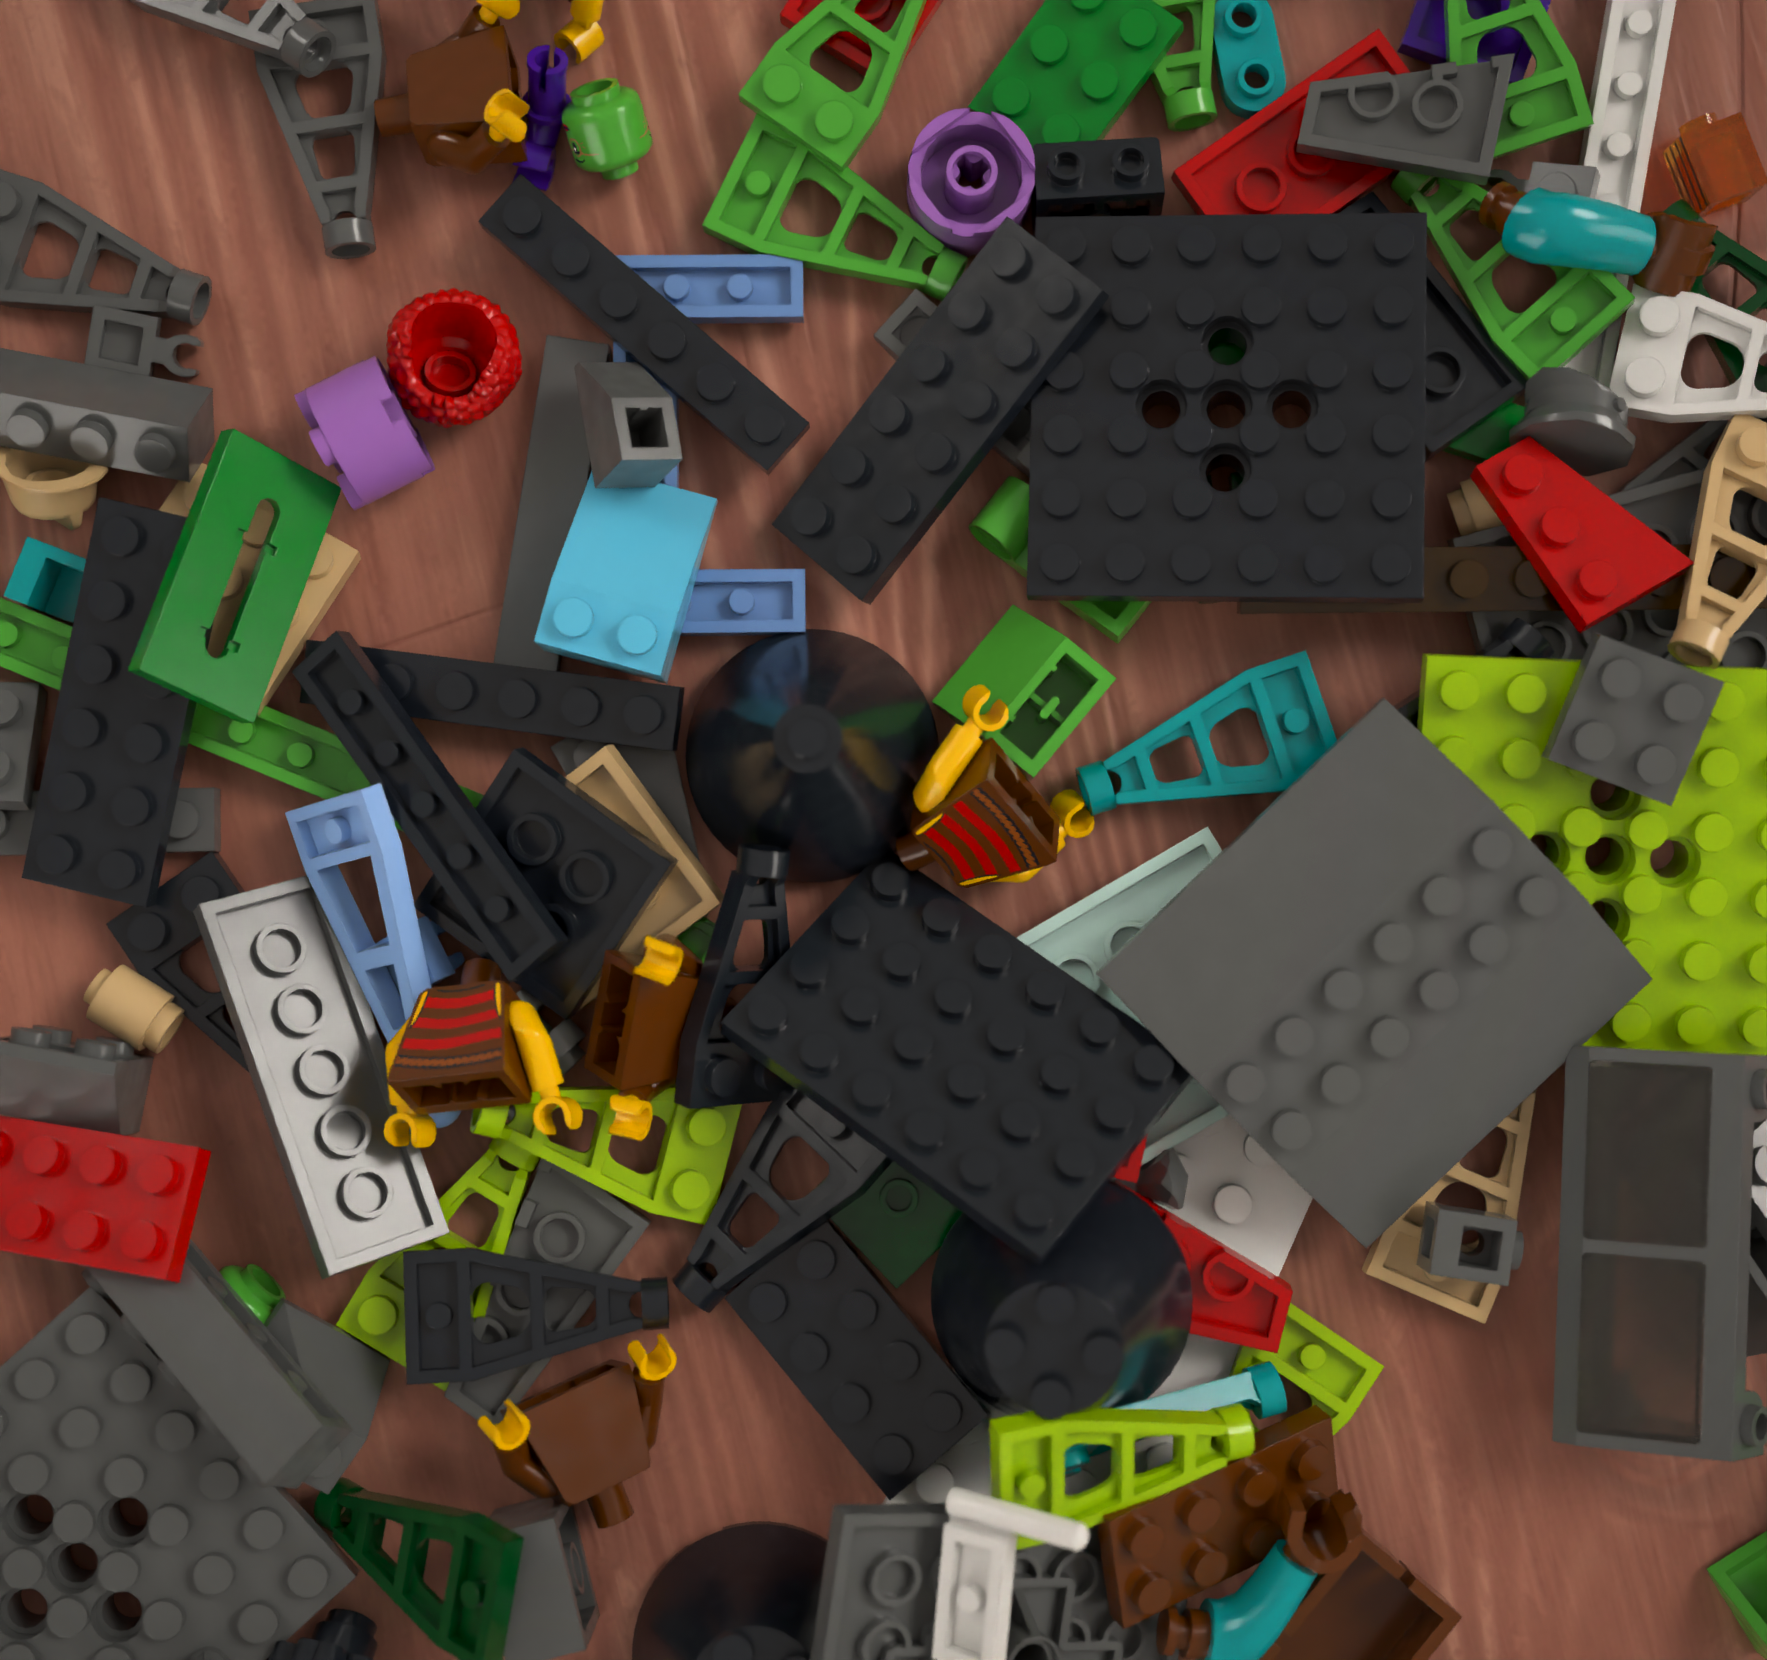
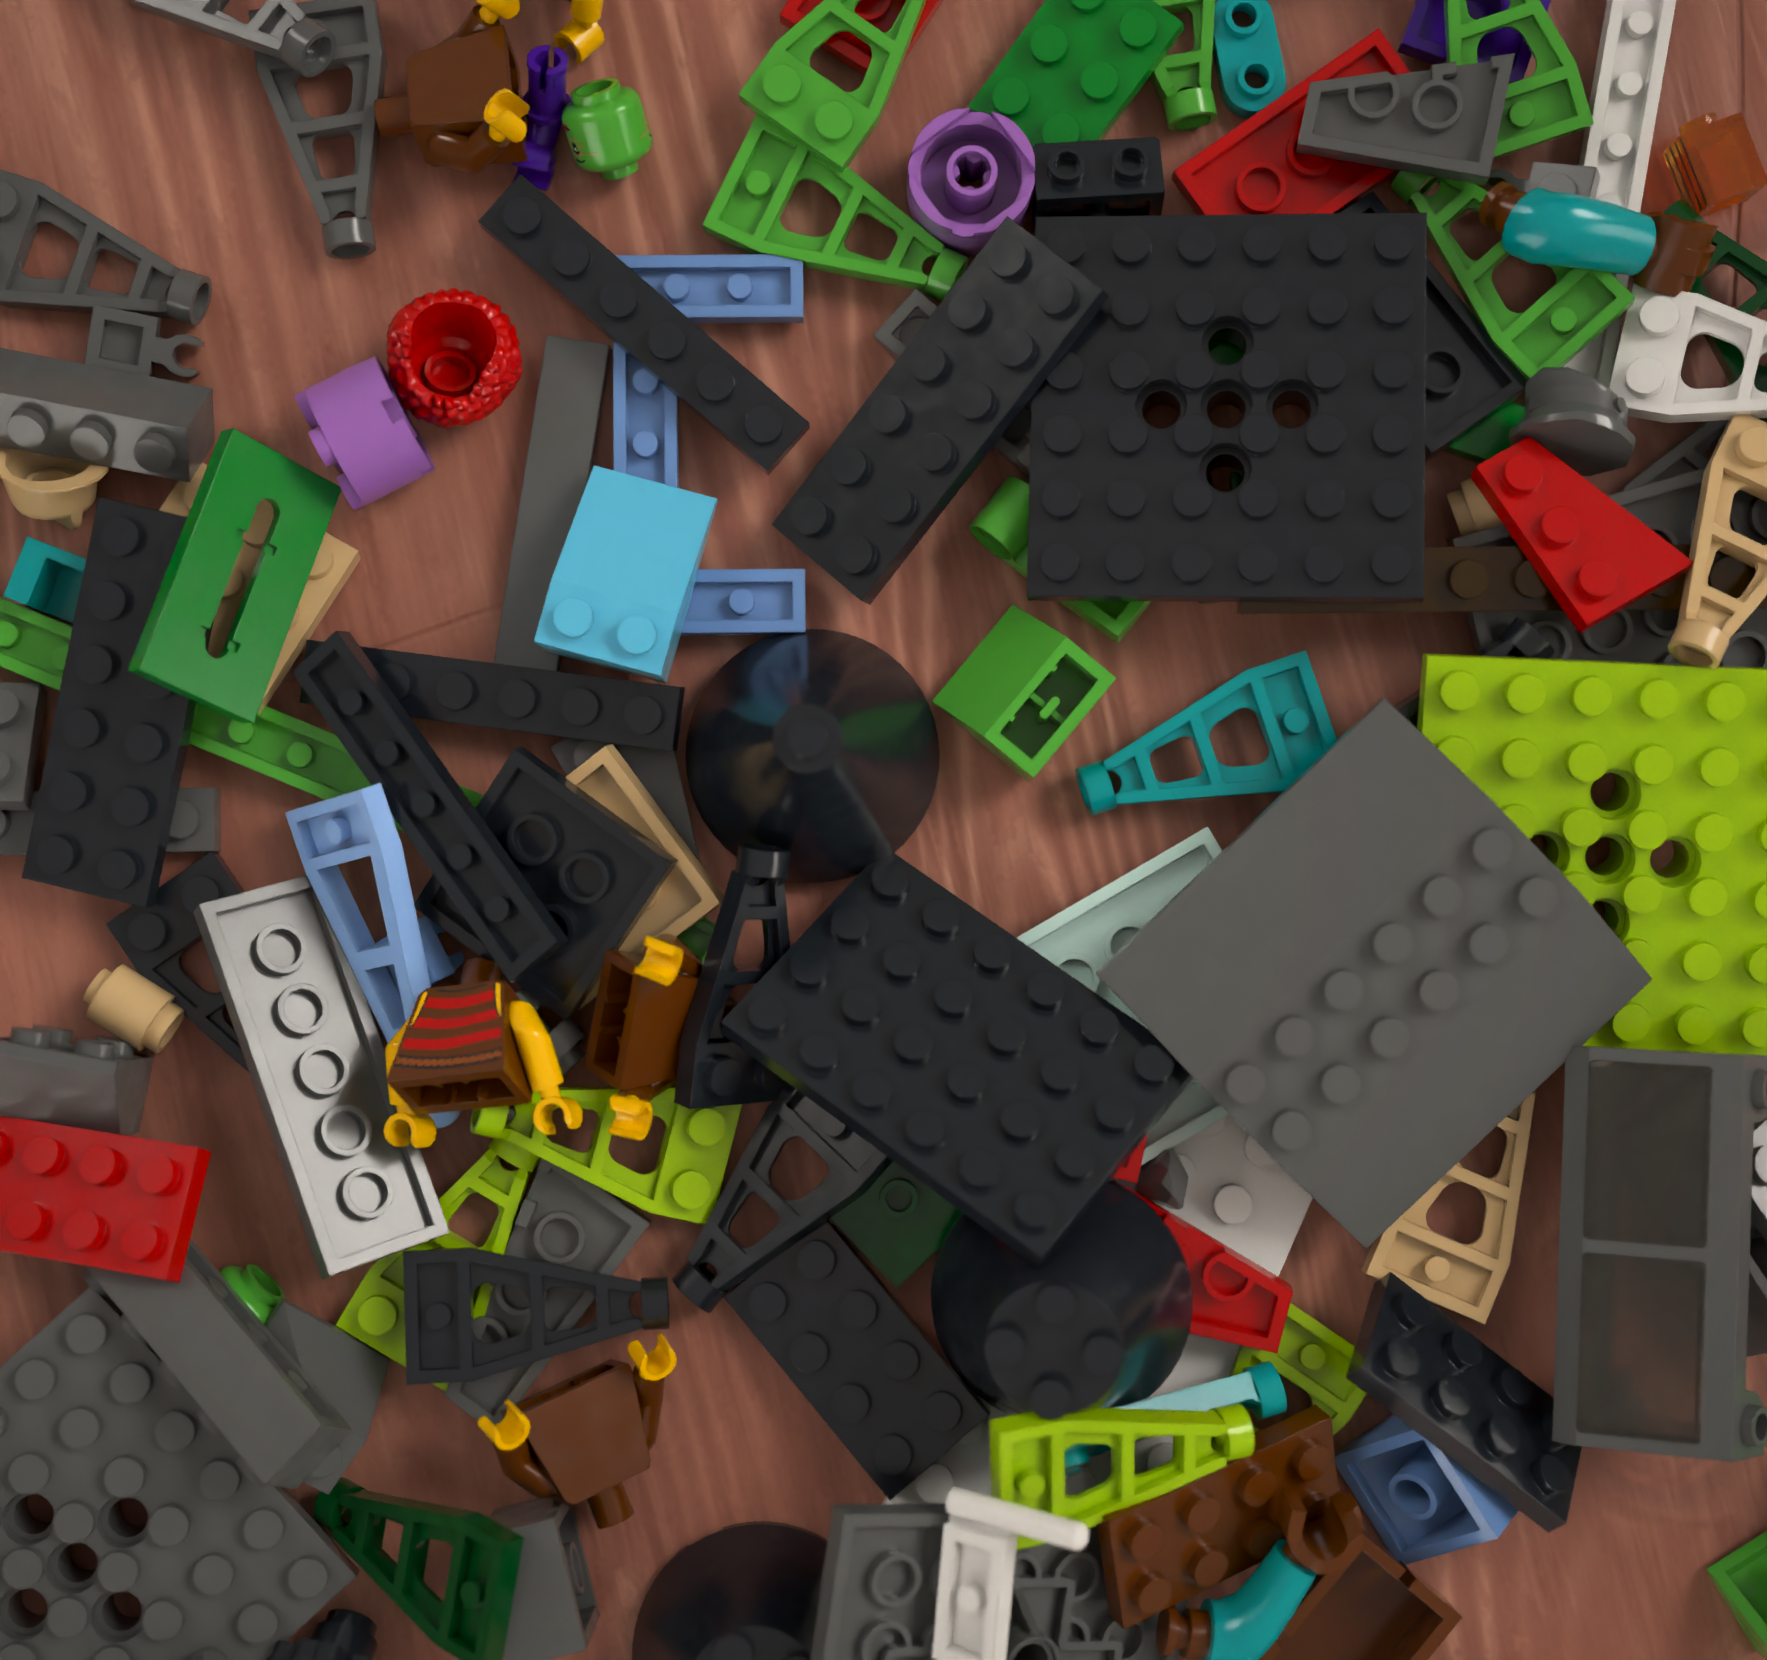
dark grey slope [574,362,683,488] -> none
torso [896,684,1095,888] -> none
dark grey brick [1417,1201,1524,1286] -> none
dark grey plate [1542,633,1725,806] -> none
none -> medium blue slope [1335,1414,1519,1565]
none -> black plate [1346,1272,1582,1533]

